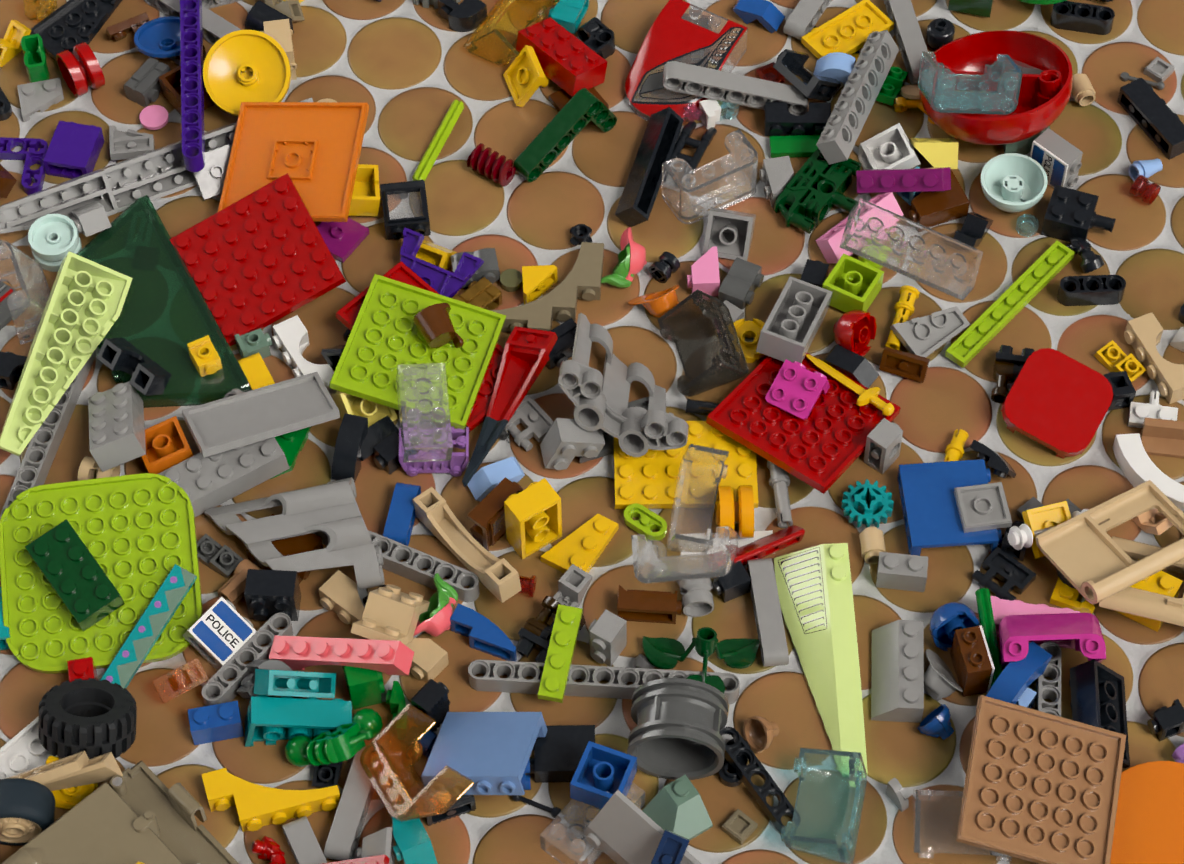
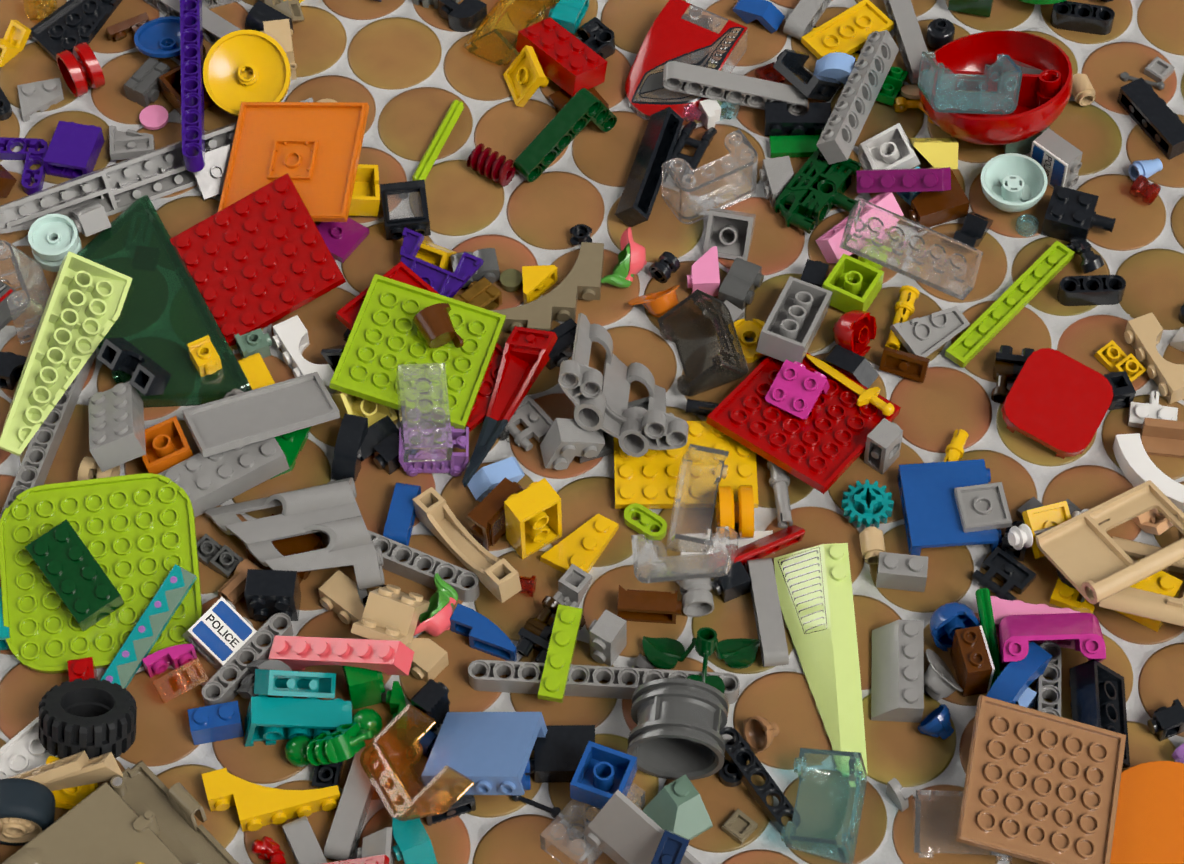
green brick [21,34,50,83] -> none
black slope [970,440,1016,479] -> none
none -> dark pink slope [142,643,197,678]

